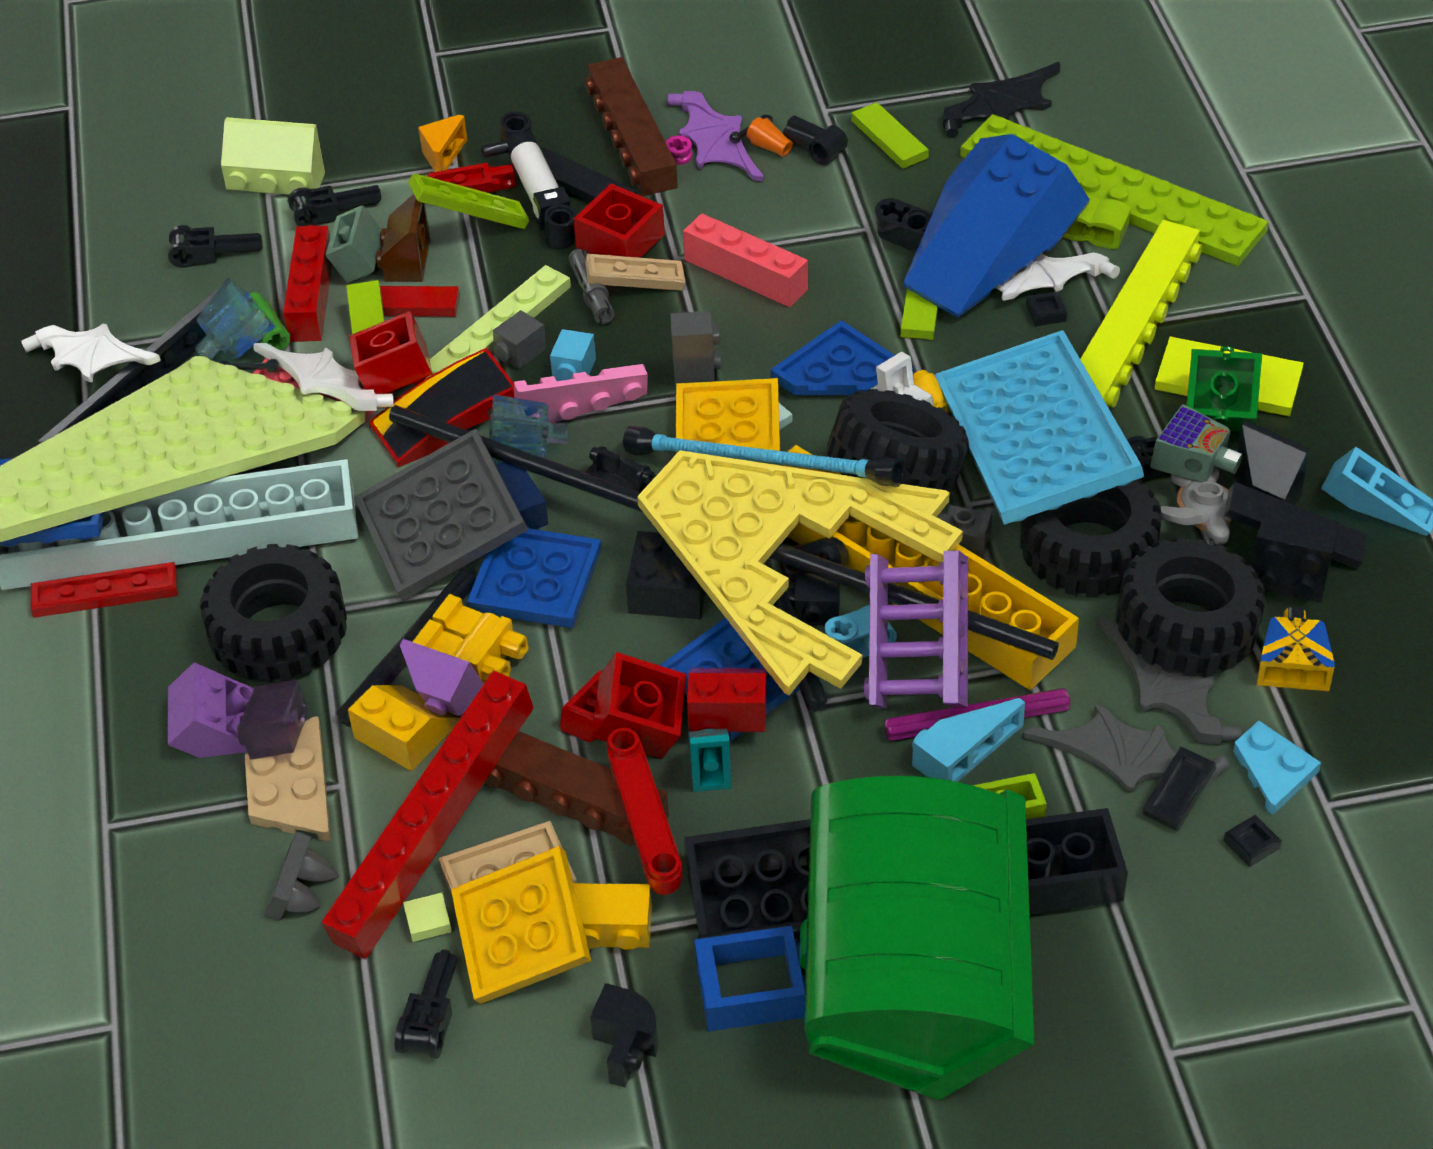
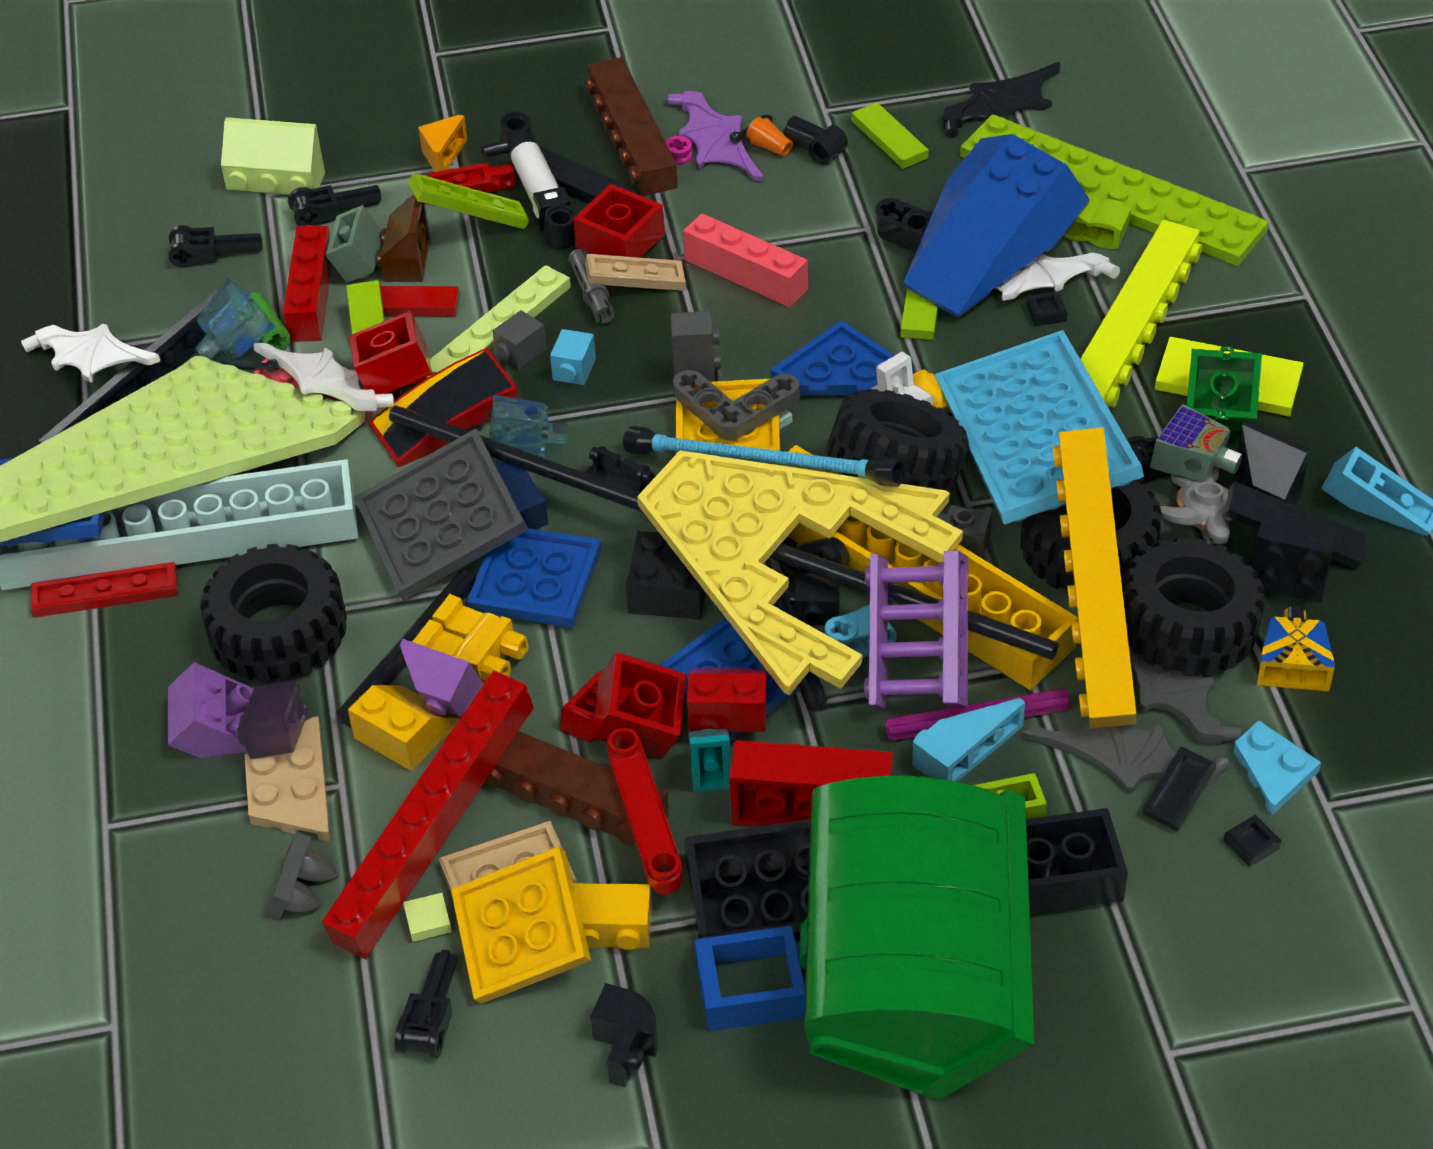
bright pink wing [514,364,648,430] -> none
none -> dark grey beam [673,370,800,440]
none -> red brick [729,740,893,827]
none -> yellow brick [1052,427,1136,729]

